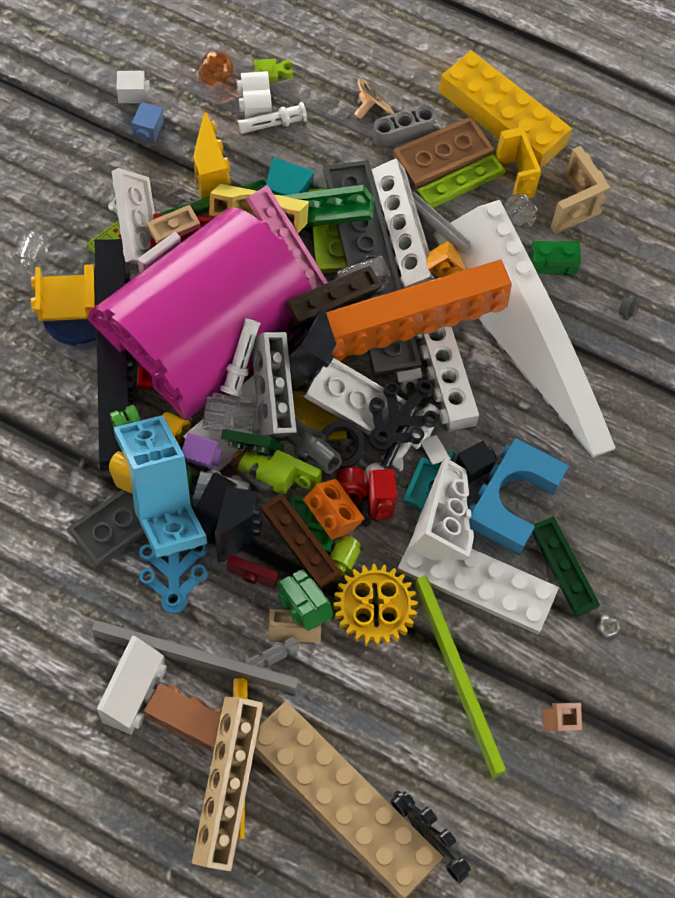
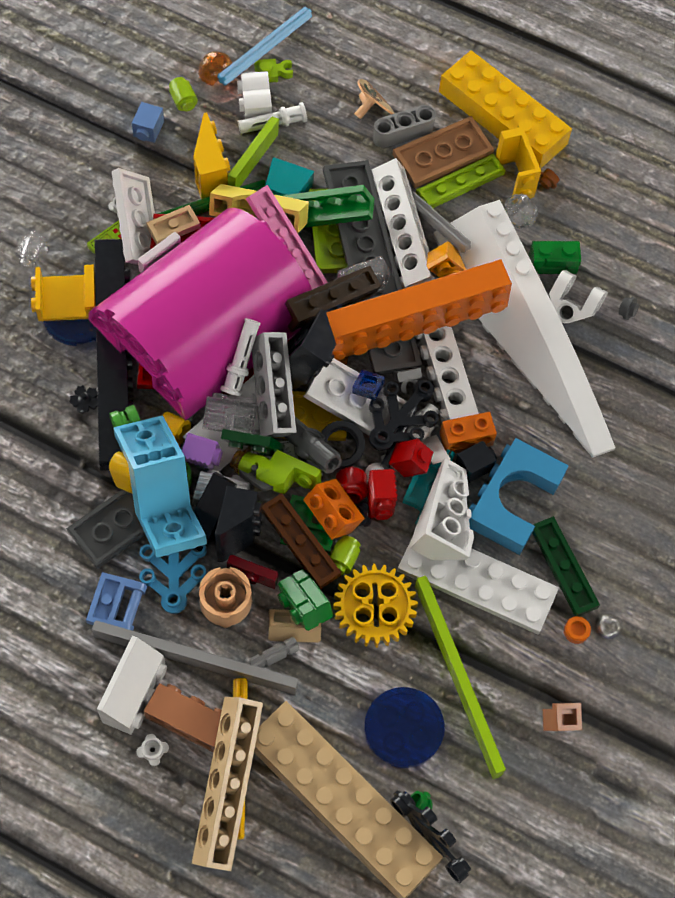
white brick [117,71,150,103] -> none
tan bracket [550,146,611,234] -> none
none -> black plant [69,385,98,414]
none -> medium blue plate [86,572,147,631]
none -> white plate [136,734,169,766]
none -> lime brick [169,77,198,112]
none -> light nougat brick [199,567,252,628]
none -> dark azure axle [217,7,312,86]
none -> lime tile [228,116,279,187]
none -> clear blue plate [352,370,385,401]
none -> clear blue tile [364,687,445,768]
none -> red brick [389,439,434,477]
none -> green plate [411,791,433,810]
none -> orange brick [439,412,497,455]
none -> dark orange plate [539,168,560,189]
none -> white piece [549,270,608,323]
none -> orange tile [564,616,591,644]

